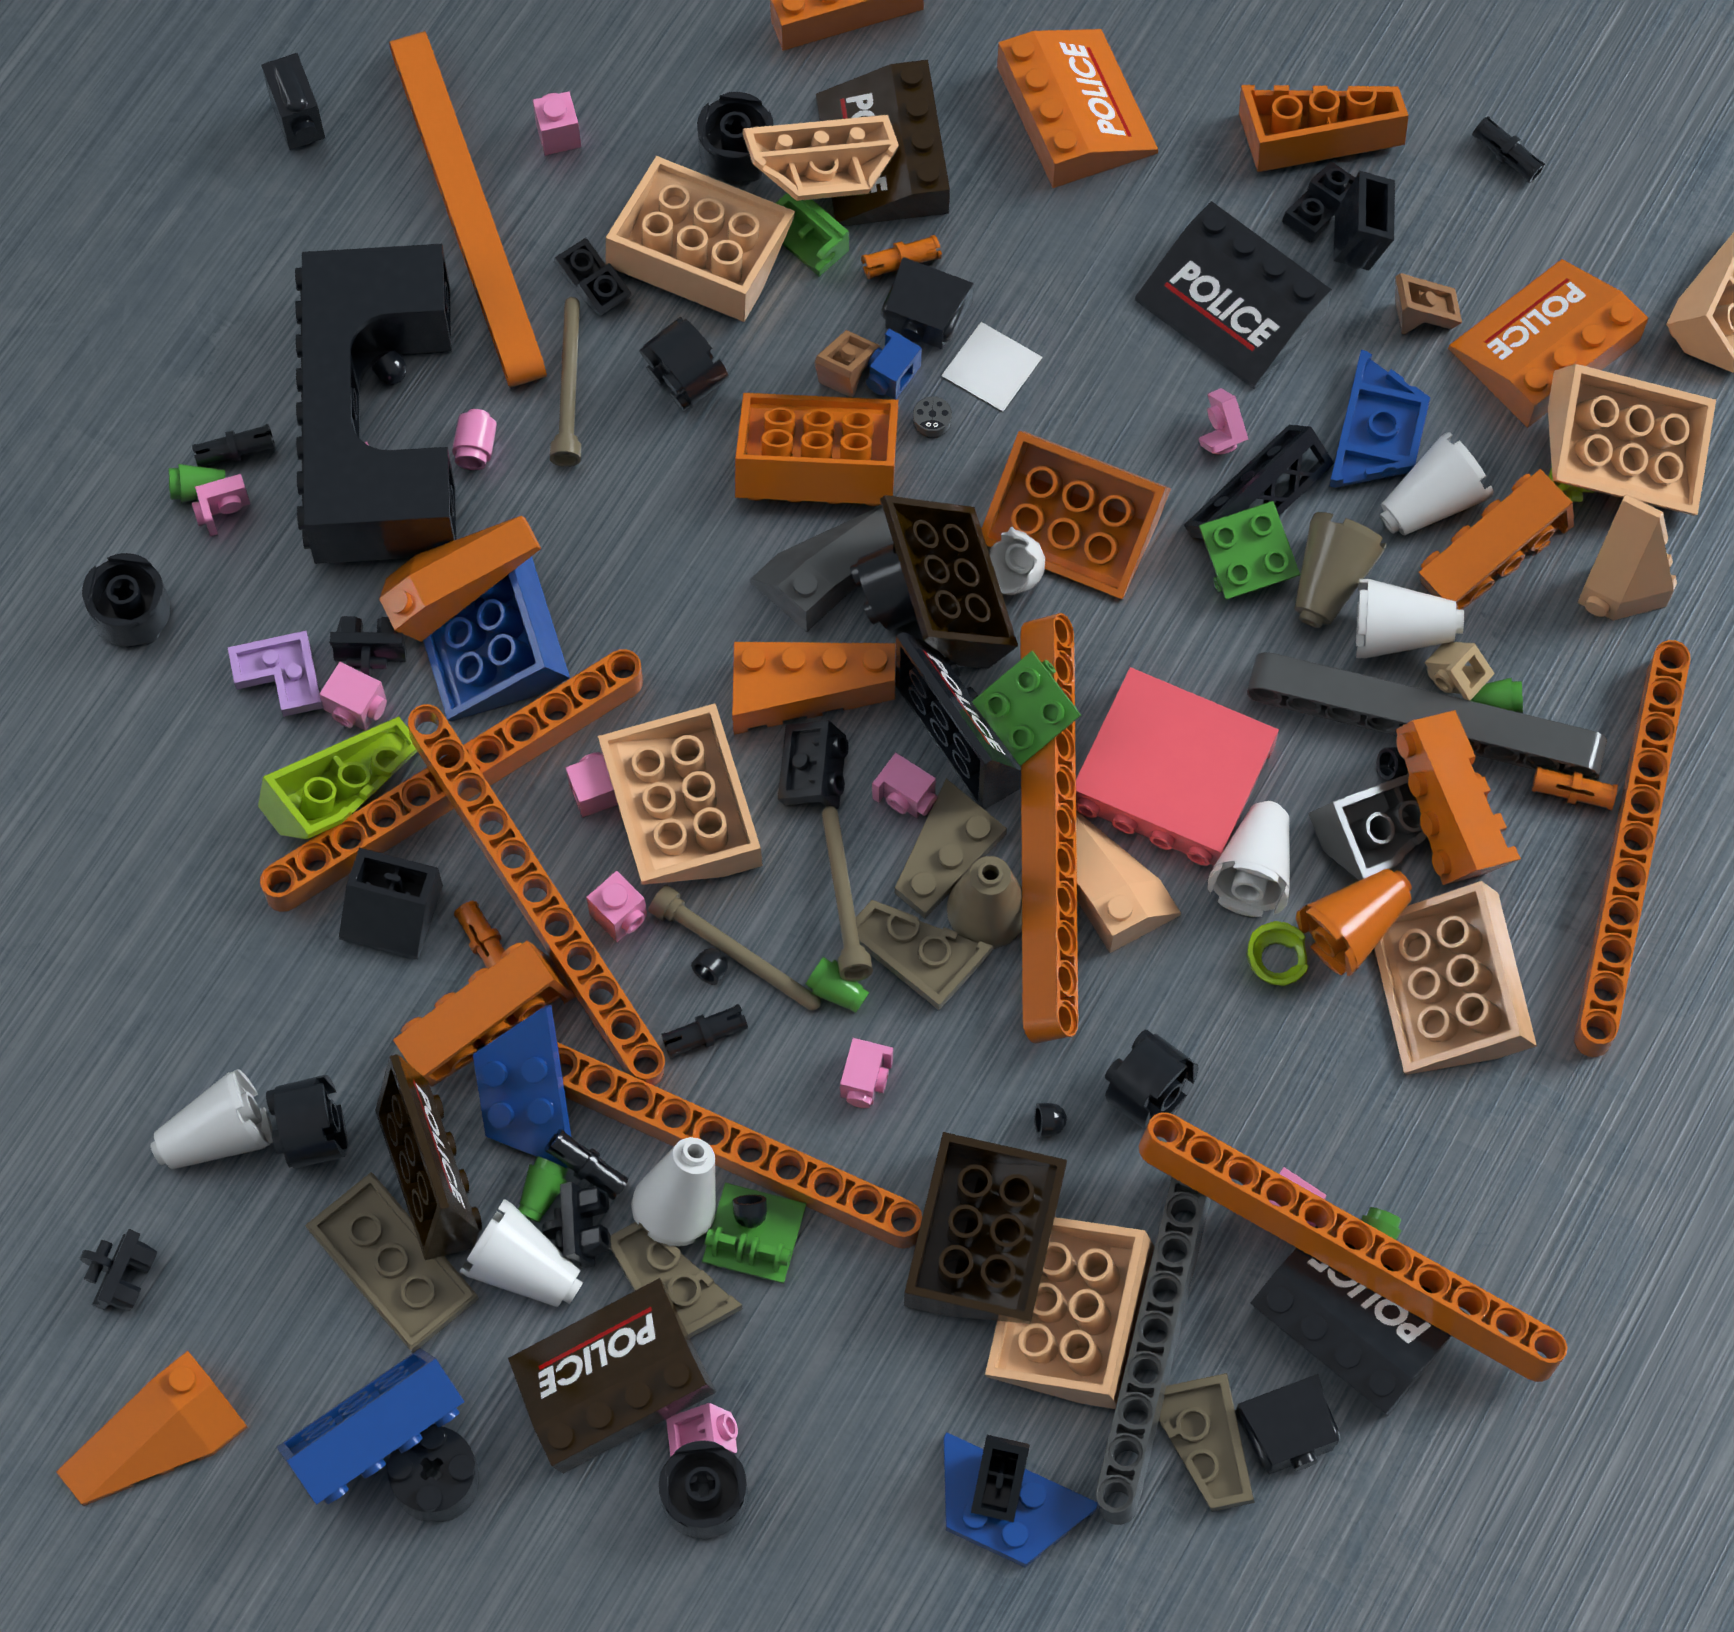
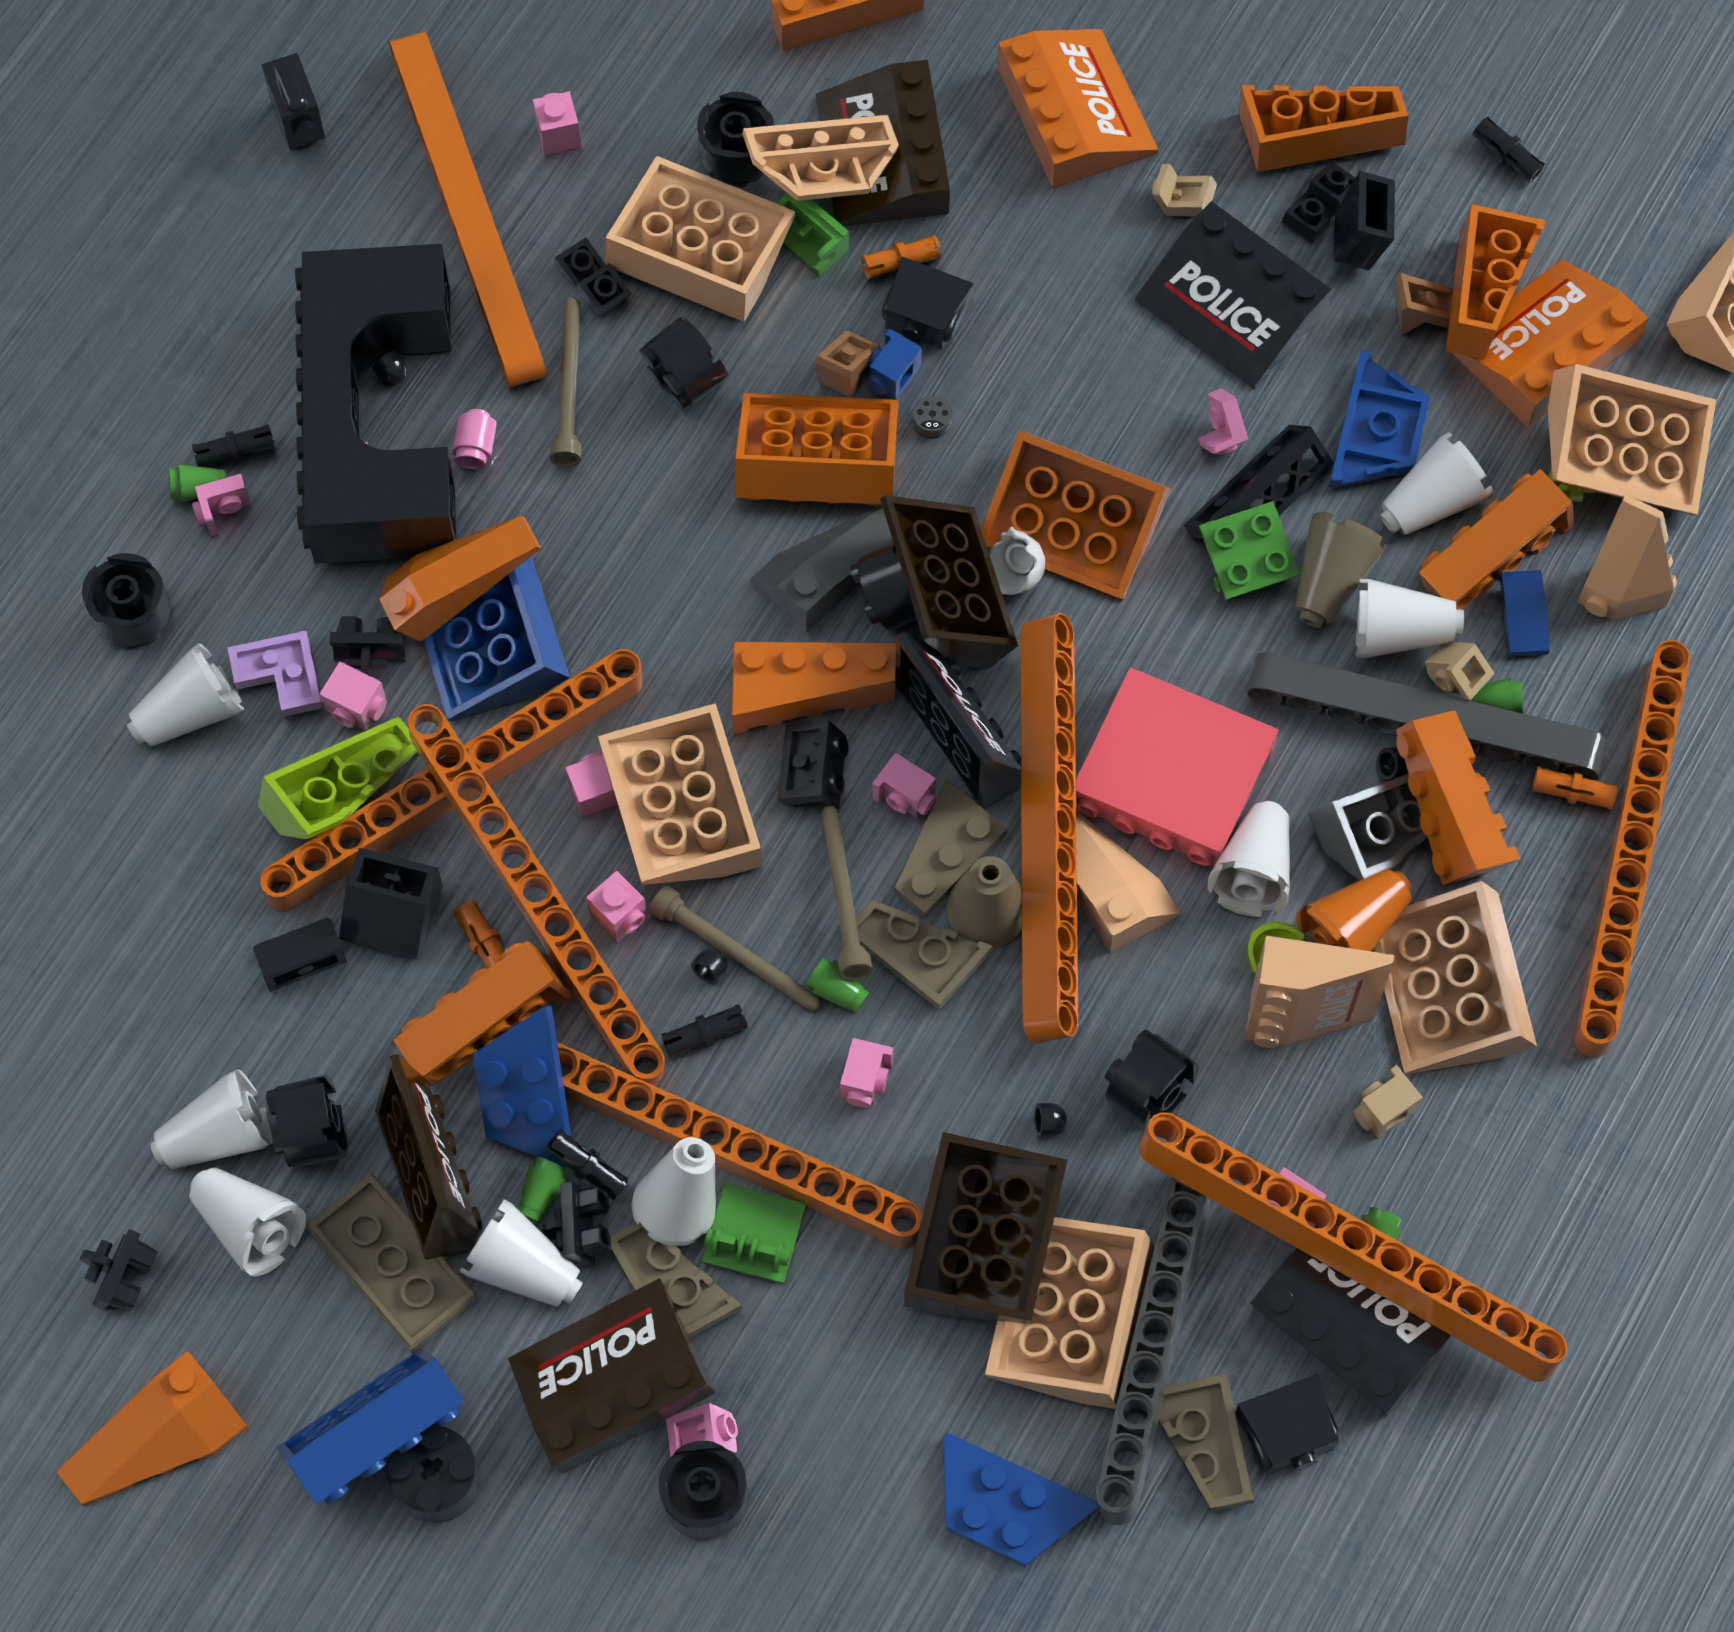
black hinge [733,1195,767,1228] -> none
white sticker [941,322,1043,411] -> none
black slope [971,1435,1030,1522] -> none
bright green hinge [972,651,1081,766] -> none
none -> white cone [127,643,244,747]
none -> white cone [189,1168,306,1277]
none -> black panel [253,918,347,992]
none -> tan bracket [1152,164,1217,216]
none -> light nougat slope [1245,936,1394,1048]
none -> tan brick [1353,1065,1423,1138]
none -> orange wedge [1446,204,1547,359]
none -> blue slope [1499,570,1549,657]

